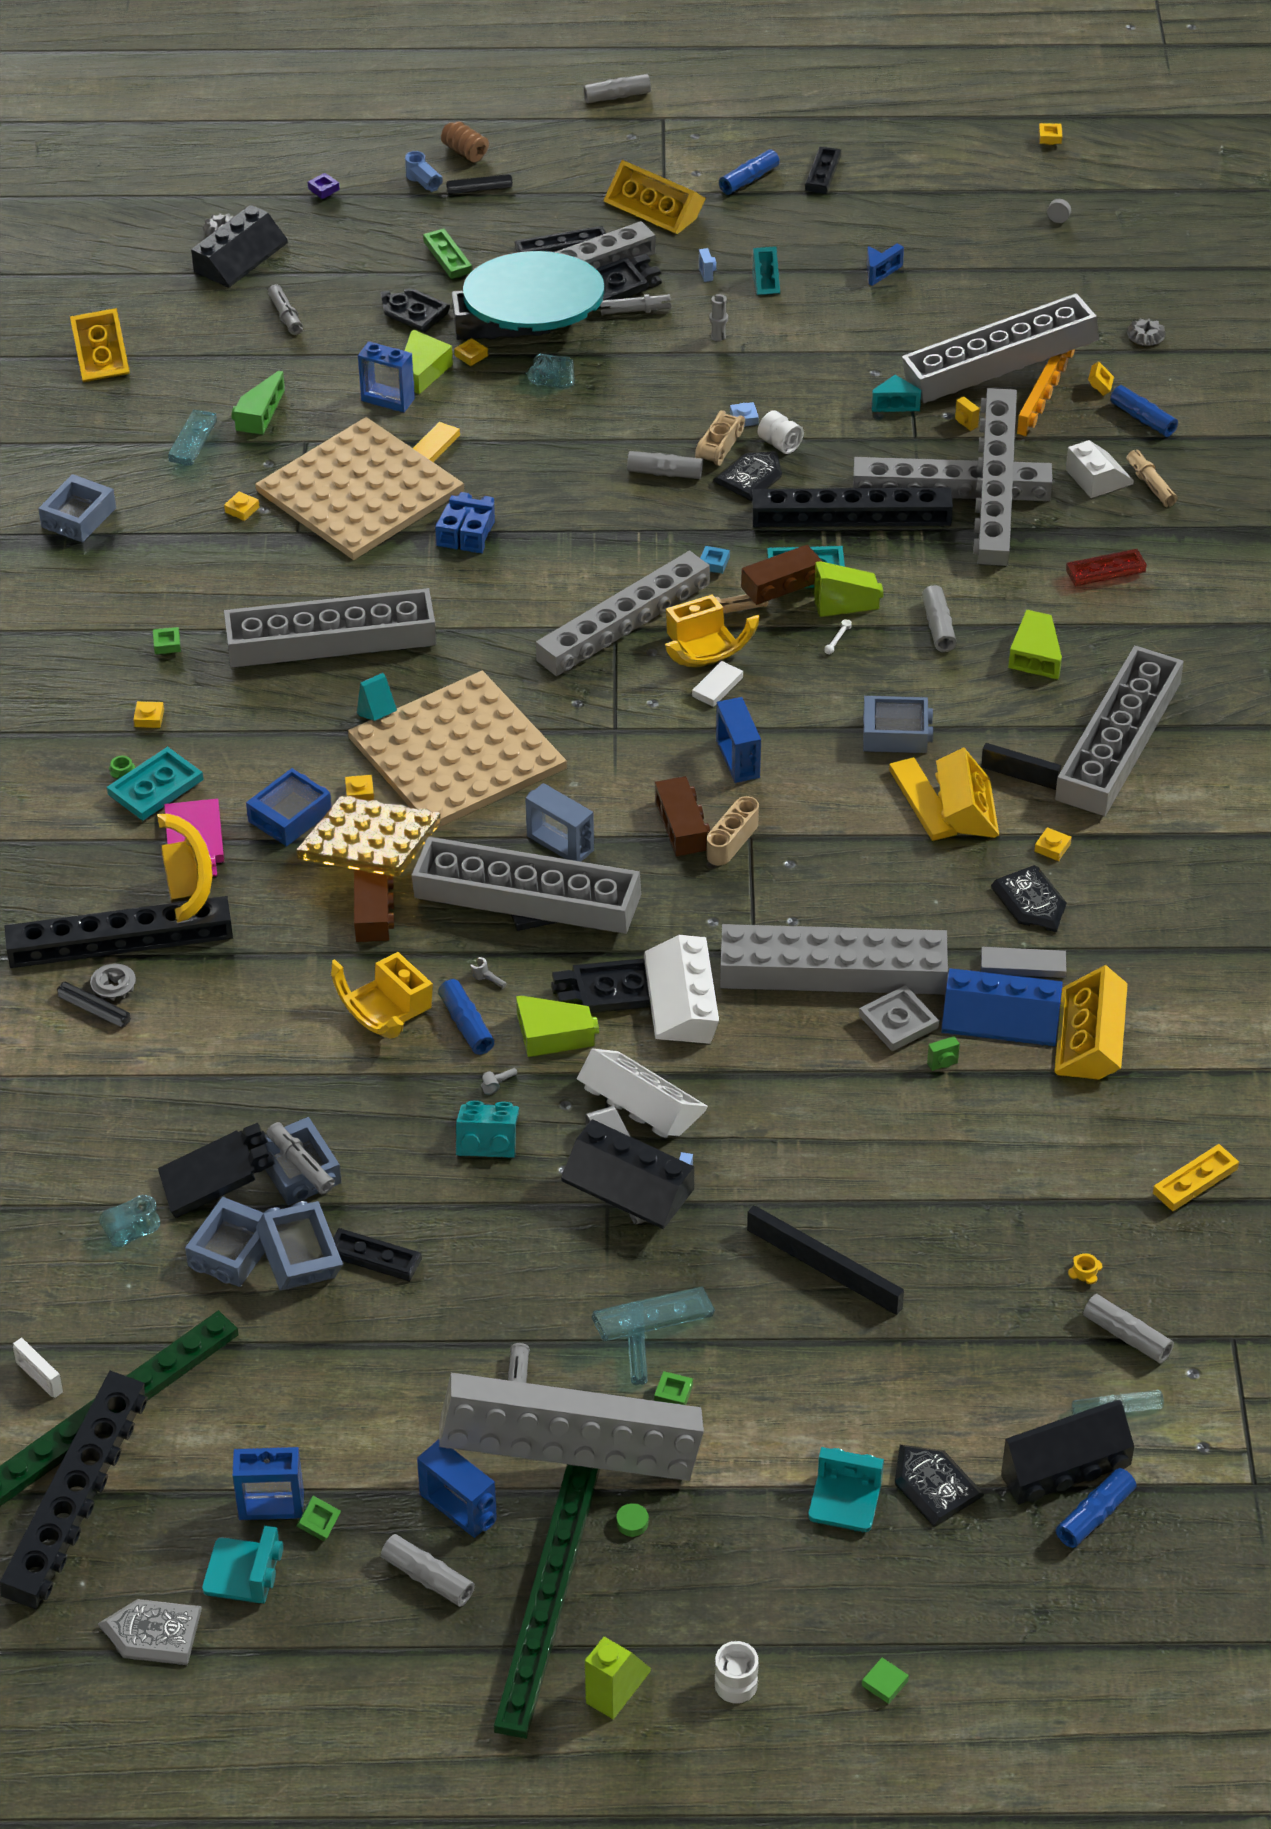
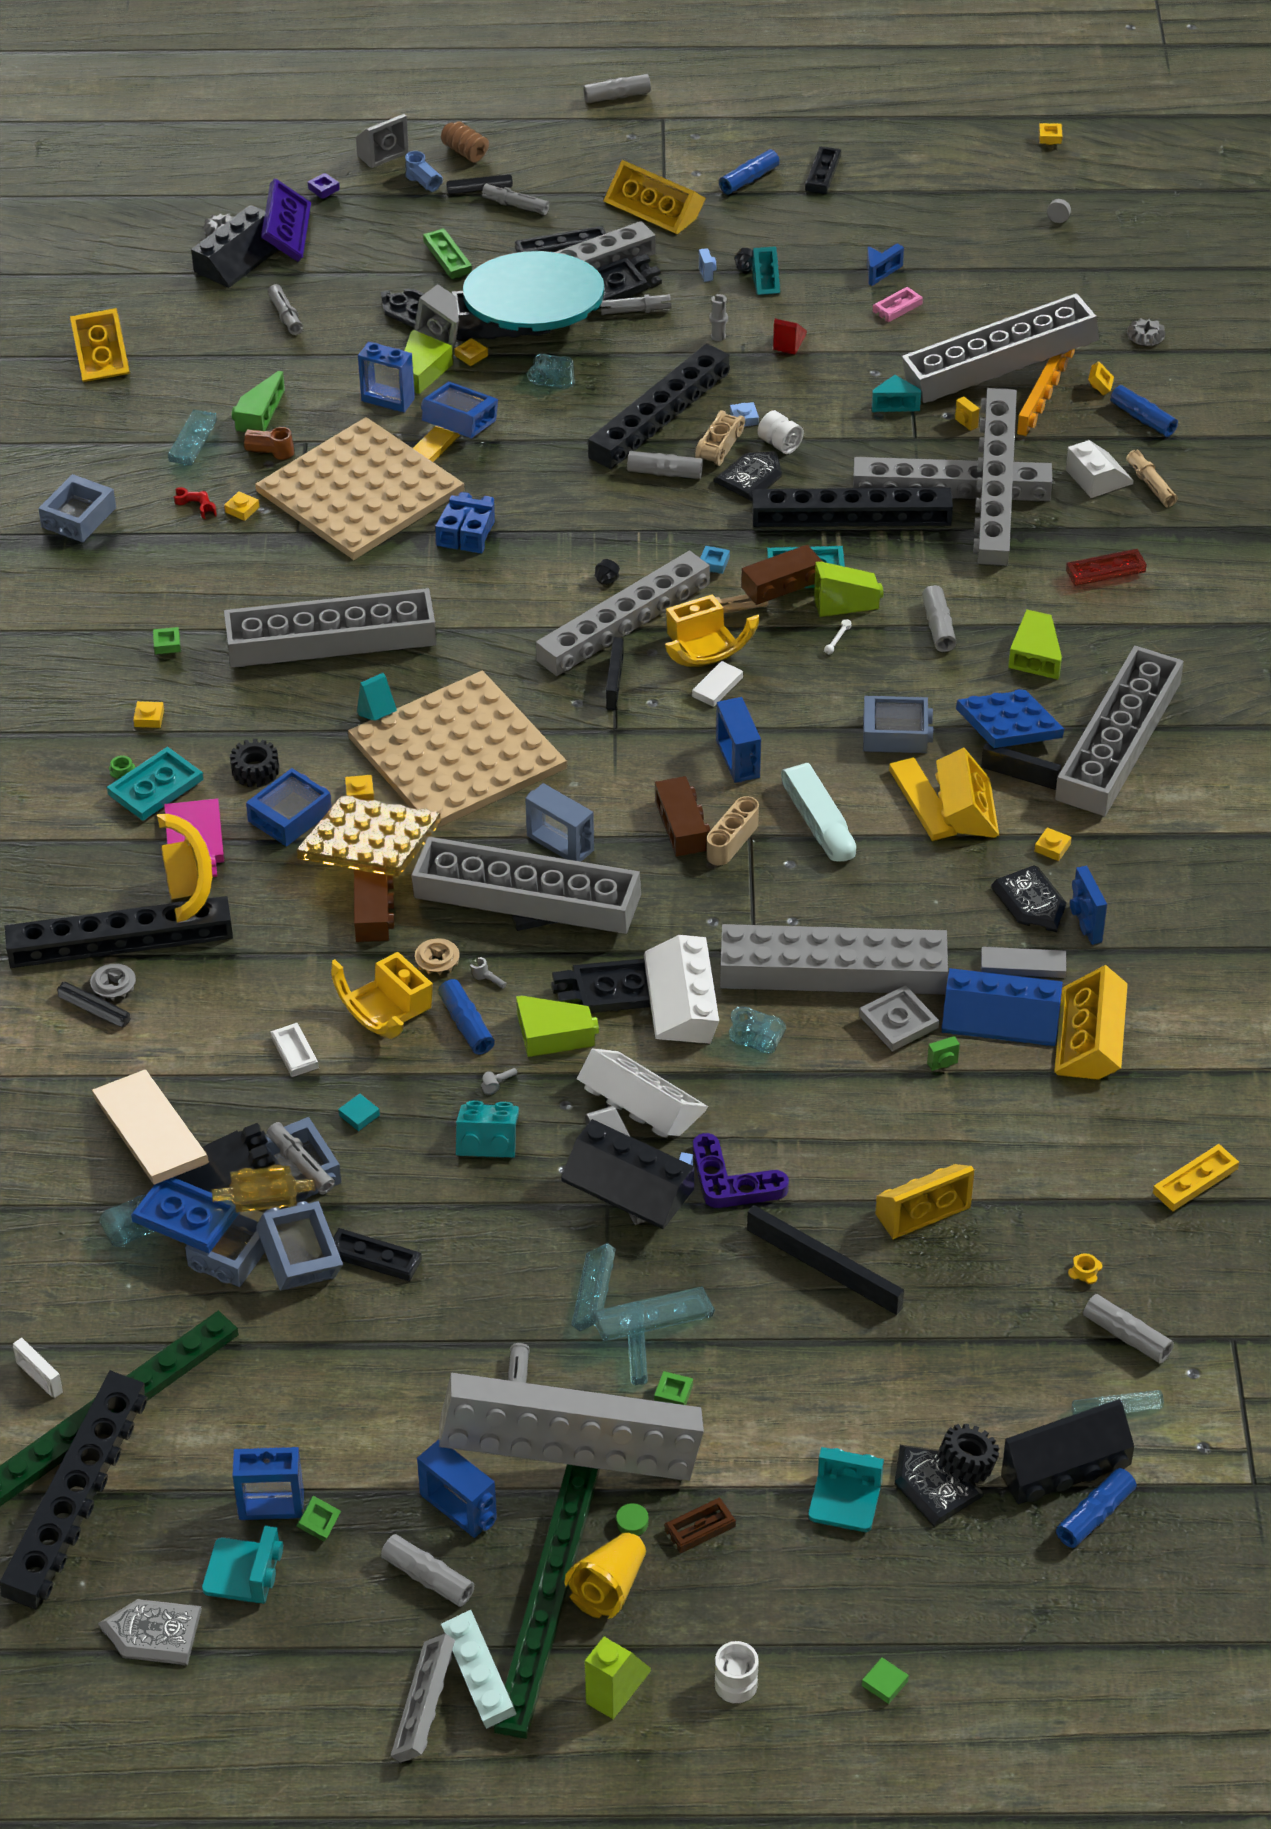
none -> tile [92,1069,209,1184]
none -> blue tile [131,1177,241,1254]
none -> red arm [174,487,217,519]
none -> clear yellow plate [211,1165,315,1212]
none -> black tyre [230,739,279,787]
none -> dark orange piece [244,427,295,460]
none -> dark purple tile [261,178,311,262]
none -> white tile [271,1023,319,1077]
none -> teal tile [338,1093,380,1131]
none -> light grey slope [356,114,409,168]
none -> light grey plate [391,1633,455,1763]
none -> light grey slope [414,284,459,355]
none -> tan gear [415,938,460,975]
none -> blue window [421,382,498,438]
none -> light aqua plate [441,1610,517,1729]
none -> light grey pin [482,183,550,215]
none -> yellow cone [564,1533,646,1619]
none -> clear light blue plate [572,1243,616,1331]
none -> black brick [588,343,730,469]
none -> black plate [595,559,620,585]
none -> black tile [606,637,624,710]
none -> reddish brown tile [664,1497,736,1554]
none -> dark purple beam [693,1133,789,1208]
none -> clear light blue piece [729,1006,786,1054]
none -> black plate [734,248,753,272]
none -> red slope [773,318,807,355]
none -> light aqua piece [781,763,856,861]
none -> bright pink tile [873,287,923,322]
none -> yellow slope [875,1164,975,1239]
none -> black tyre [937,1424,999,1483]
none -> blue plate [956,689,1064,748]
none -> blue plate [1070,866,1107,945]

